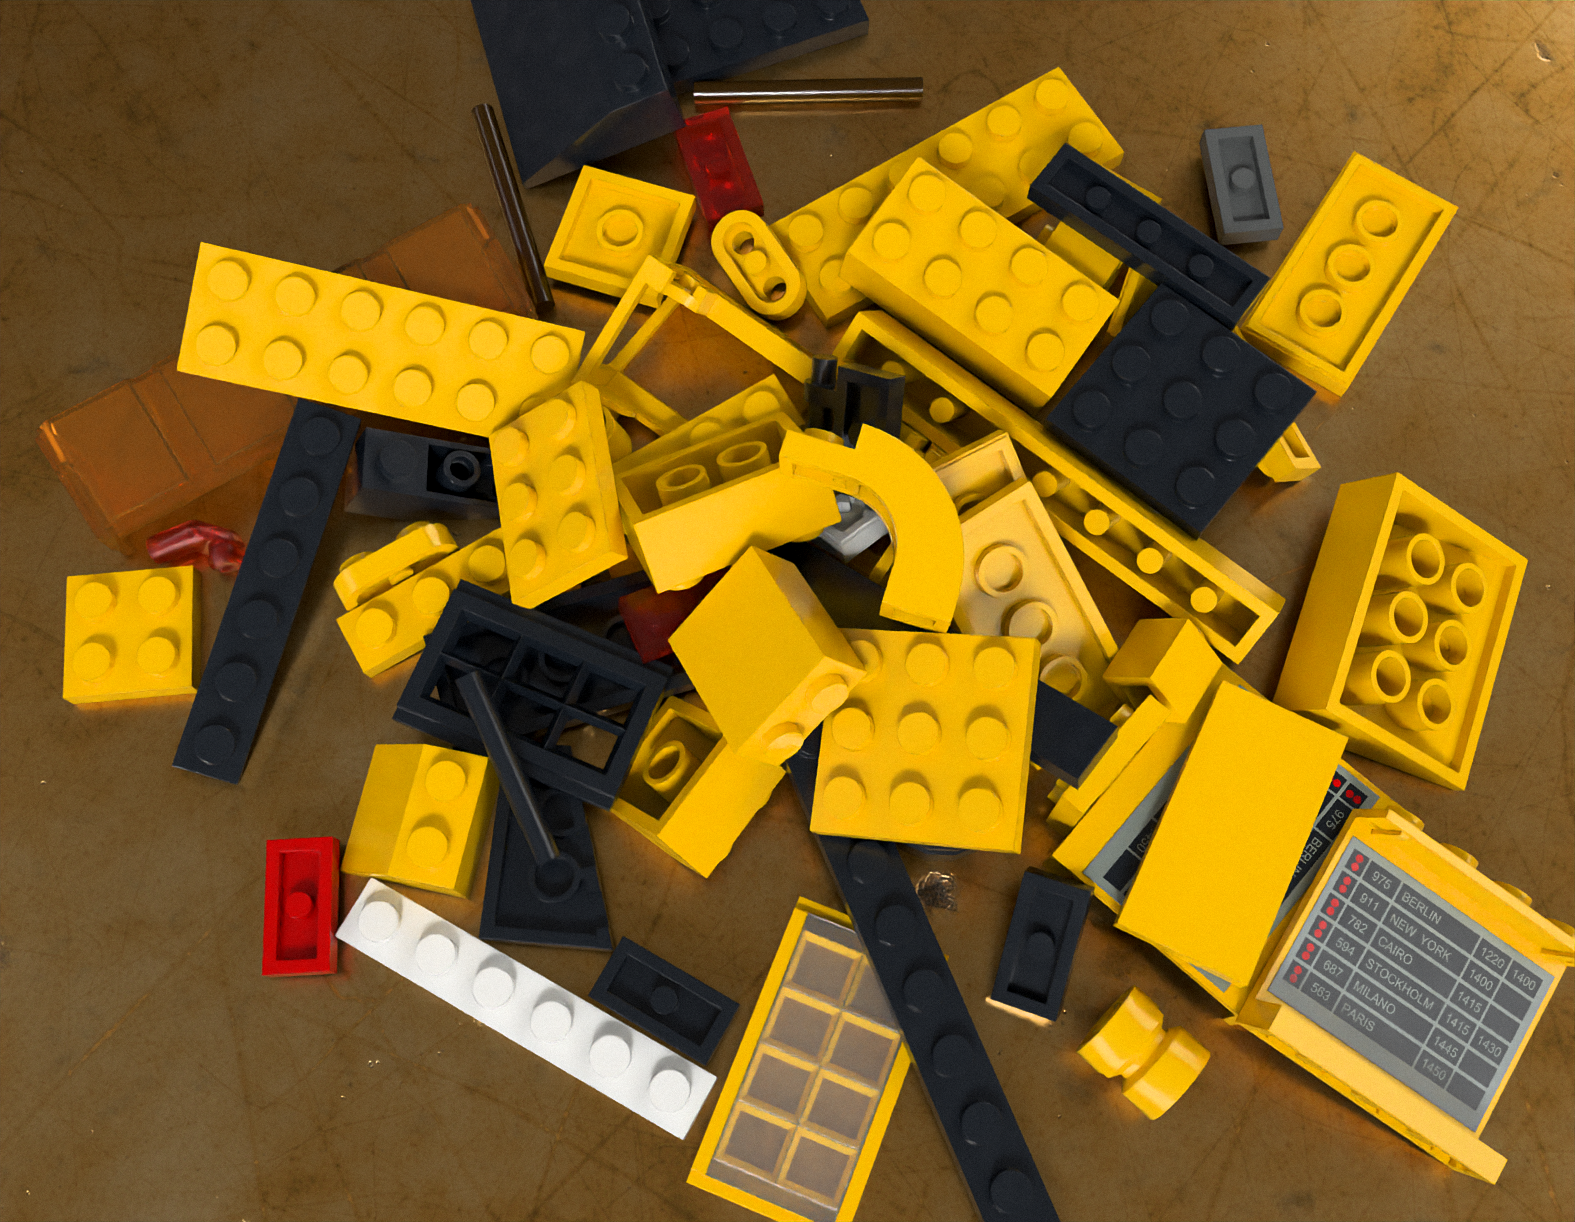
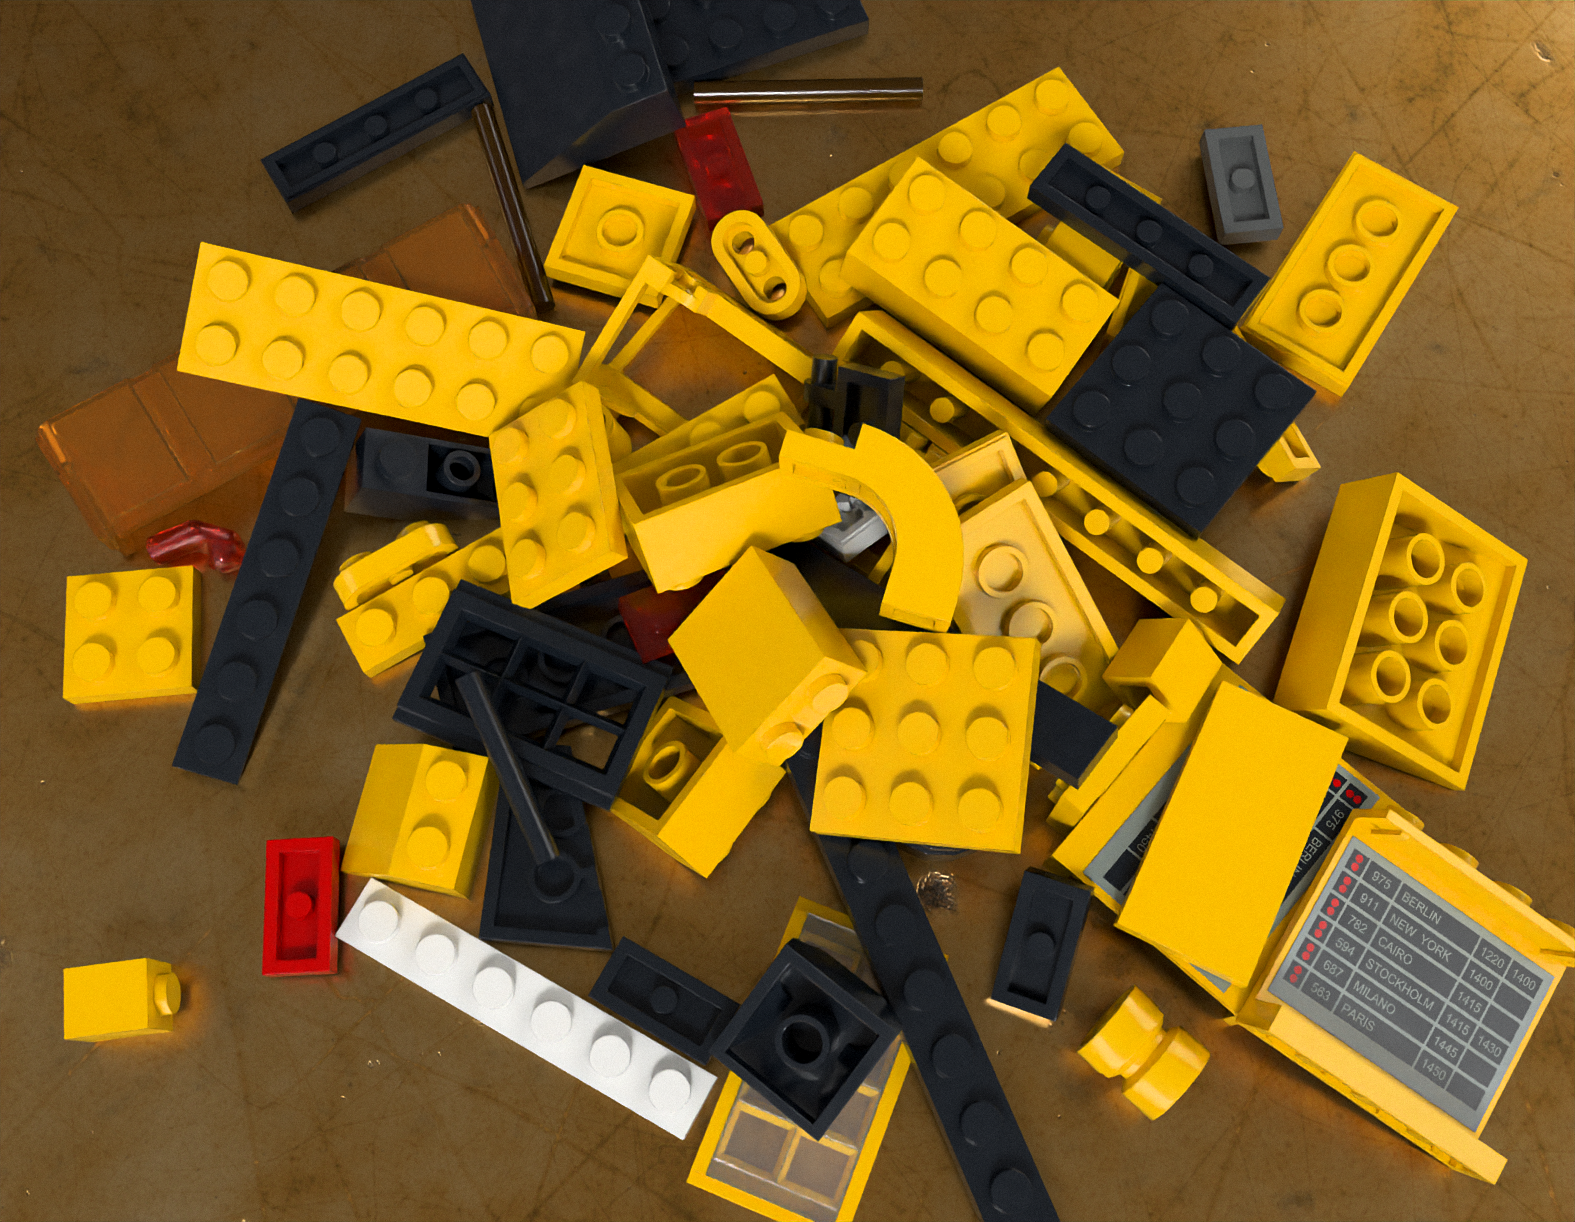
none -> yellow brick [63,958,181,1042]
none -> black tile [260,53,494,214]
none -> black slope [708,937,905,1142]

